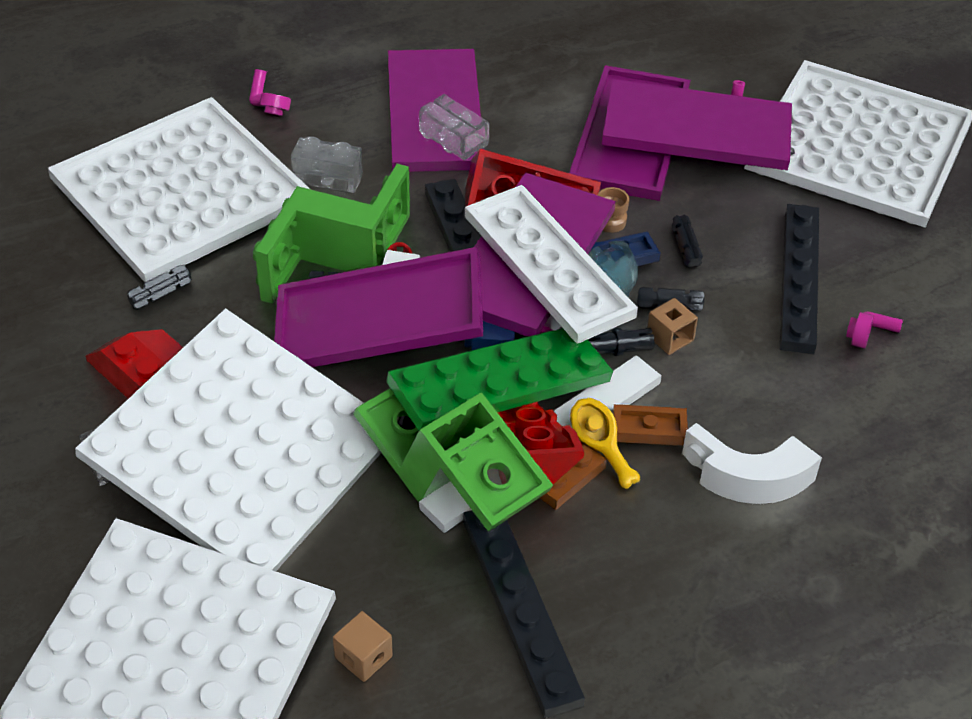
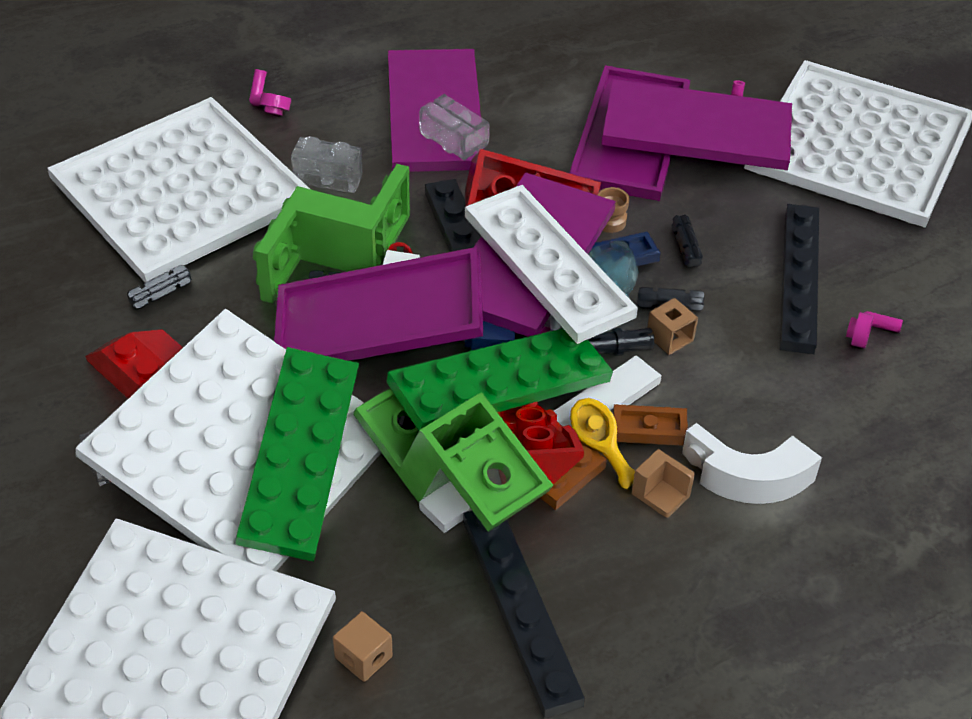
none -> green plate [235,347,359,562]
none -> medium nougat panel [631,449,695,517]

